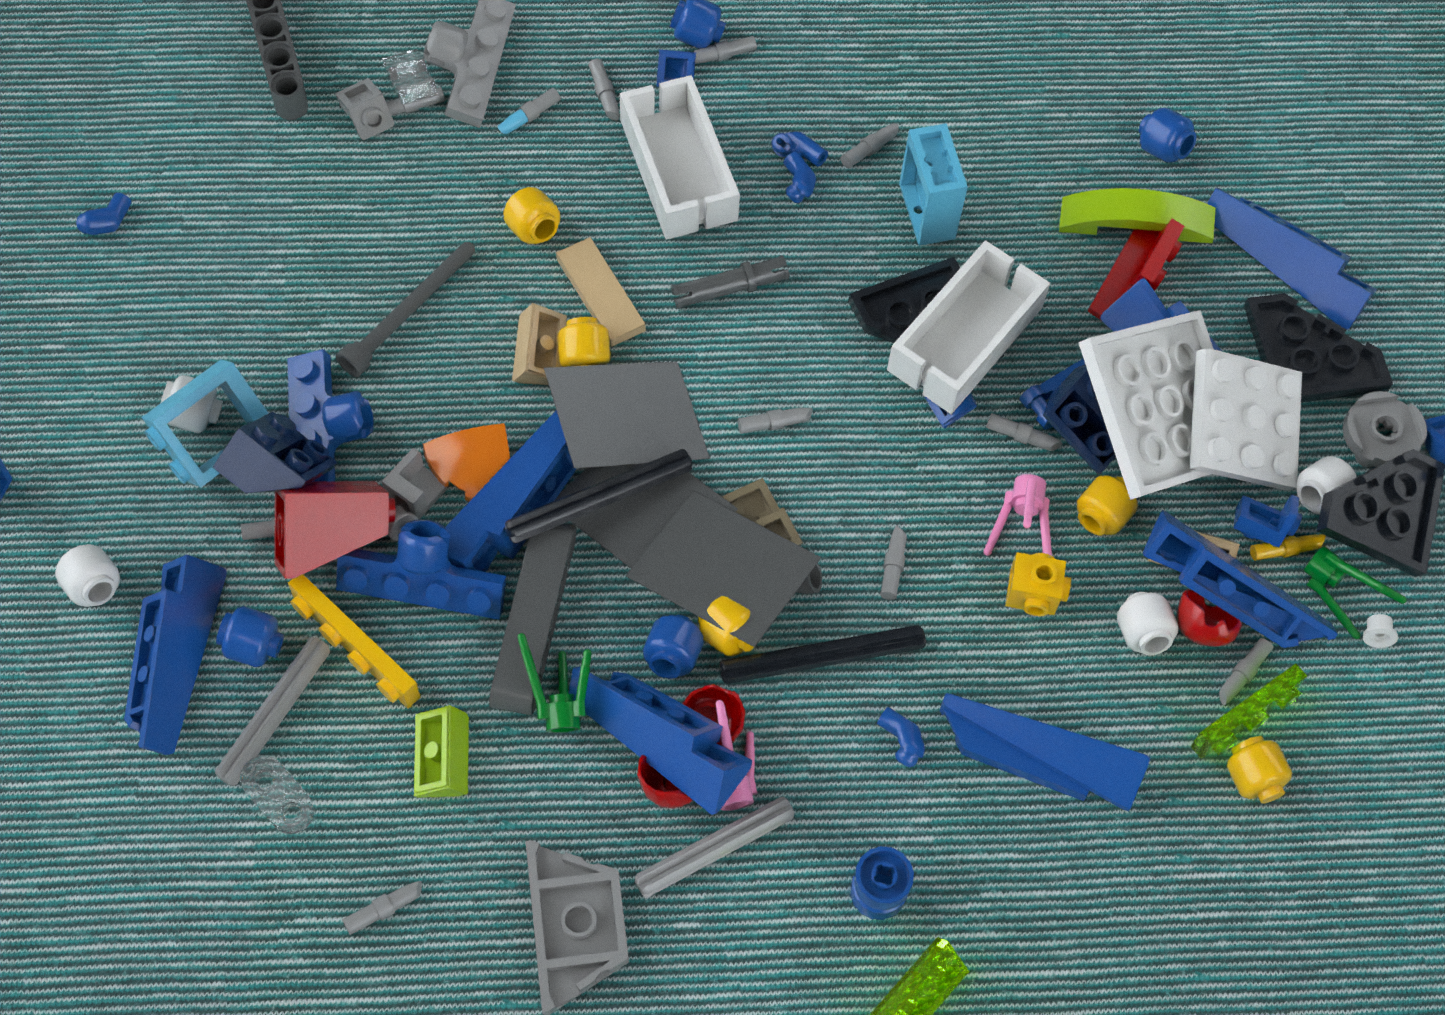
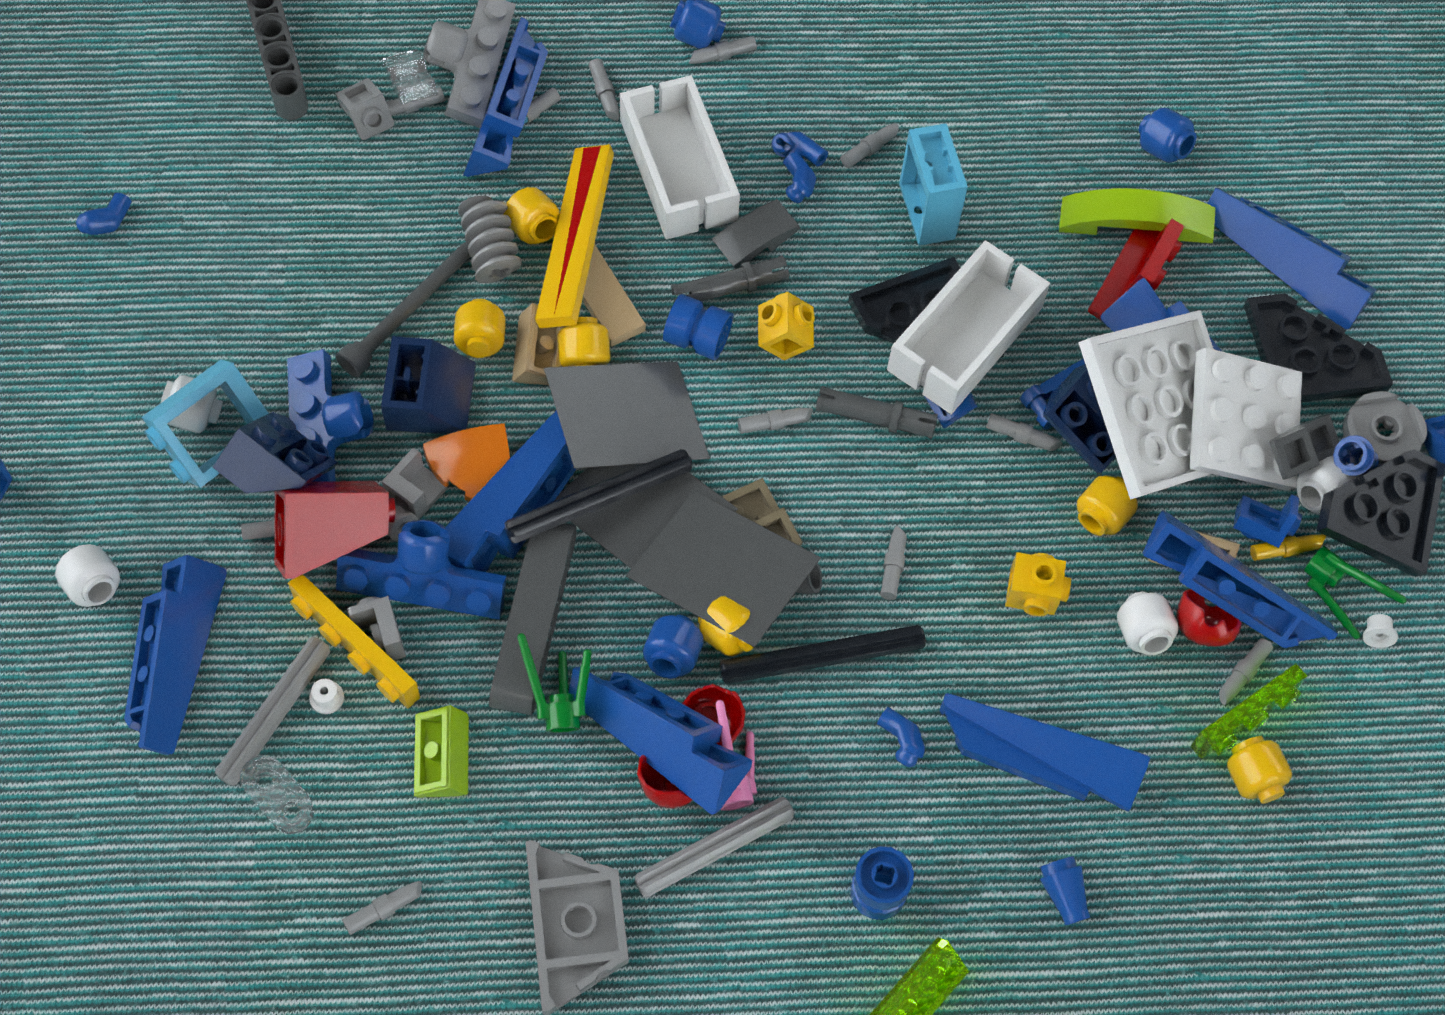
blue head [216,606,284,668] -> none
blue slope [656,49,696,87] -> none
bright pink plant [984,474,1052,556] -> none
none -> white piece [309,679,344,714]
none -> light grey bracket [347,596,406,660]
none -> dark blue slope [381,336,476,435]
none -> yellow head [453,299,506,358]
none -> light grey piece [458,195,522,283]
none -> blue wedge [463,17,548,177]
none -> yellow tile [535,144,614,328]
none -> blue wheel [663,294,734,361]
none -> dark grey slope [712,199,801,269]
none -> yellow brick [758,291,815,361]
none -> dark grey pin [816,386,938,439]
none -> blue cone [1040,856,1091,926]
none -> dark grey slope [1269,414,1339,480]
none -> blue cone [1333,435,1379,476]

